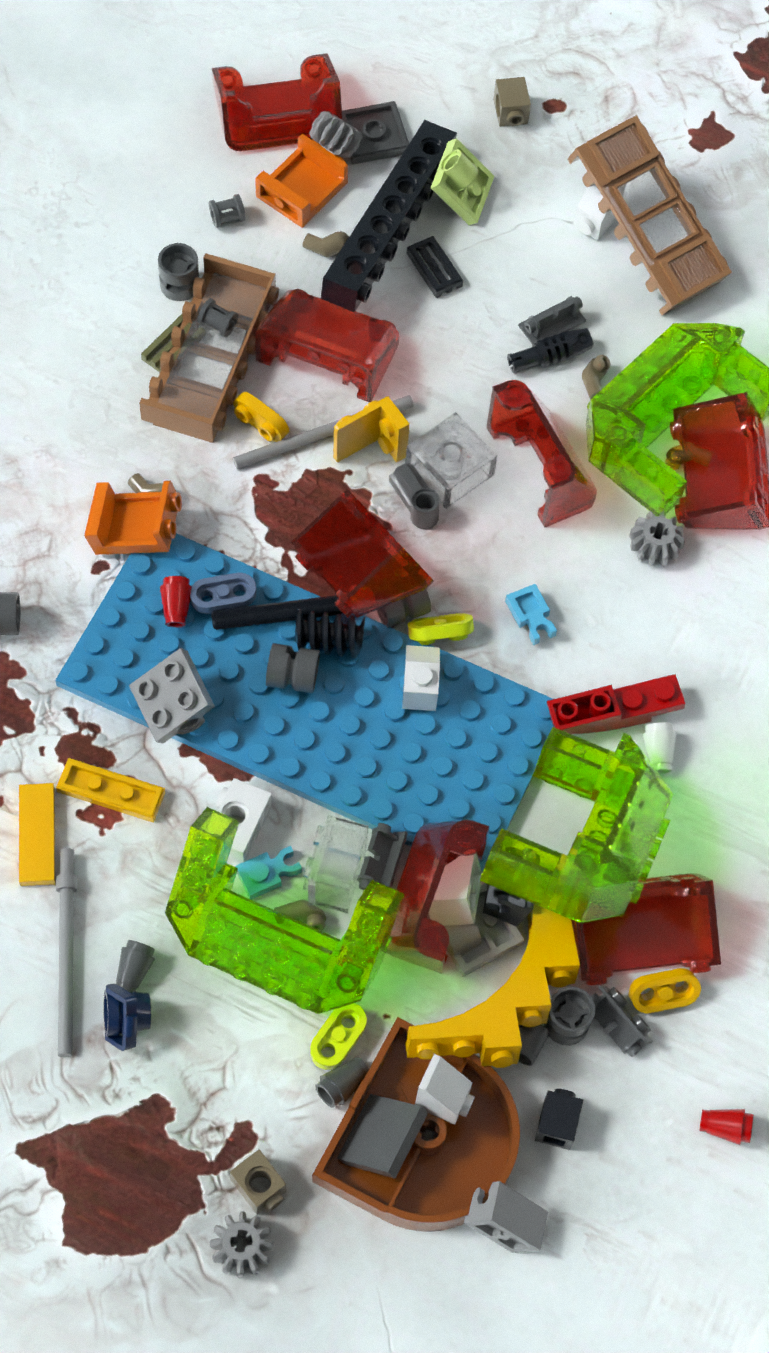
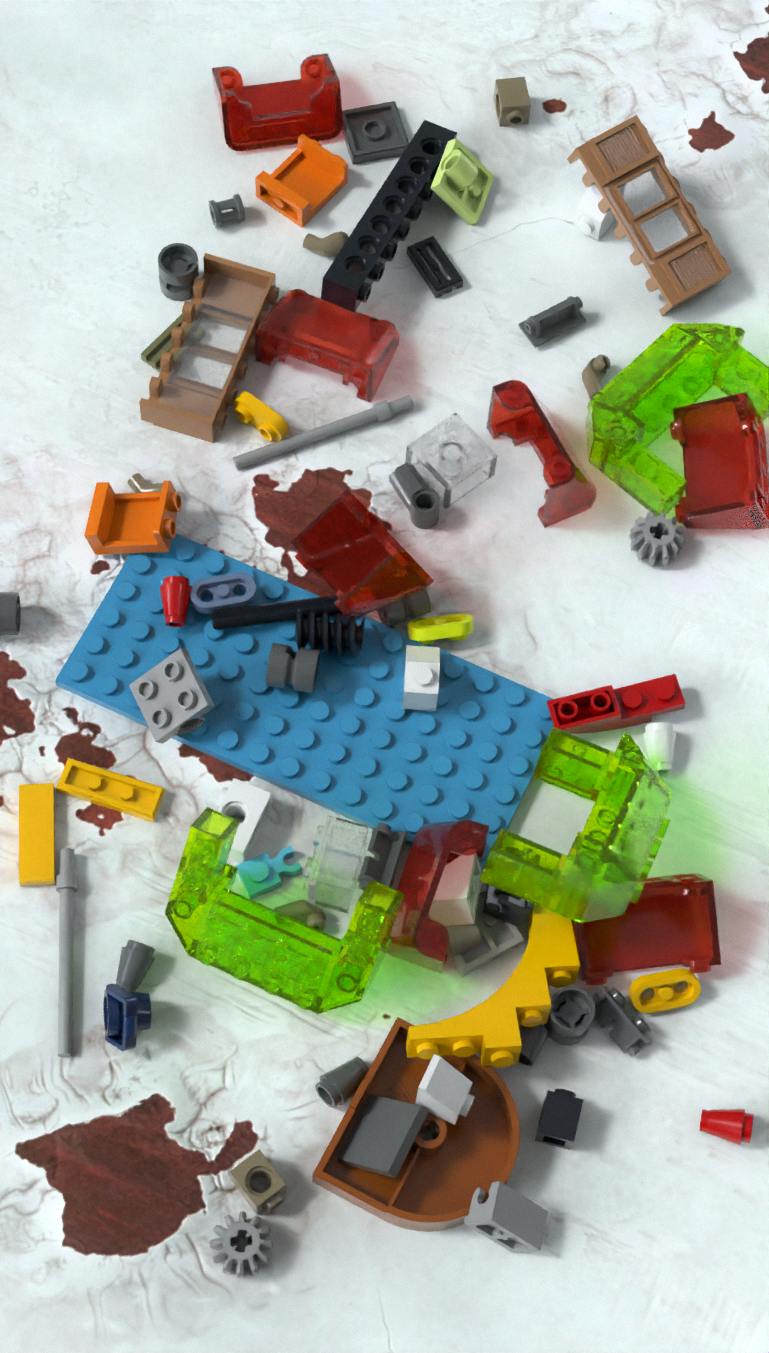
dark grey bush [197,298,239,337] -> none
light grey gear [309,111,362,158] -> none
neon yellow plate [310,1002,367,1070] -> none
yellow bracket [333,396,410,463] -> none
medium azure plate [505,584,557,645] -> none
black hinge [507,328,594,374] -> none
clear orange arm [665,442,713,470] -> none

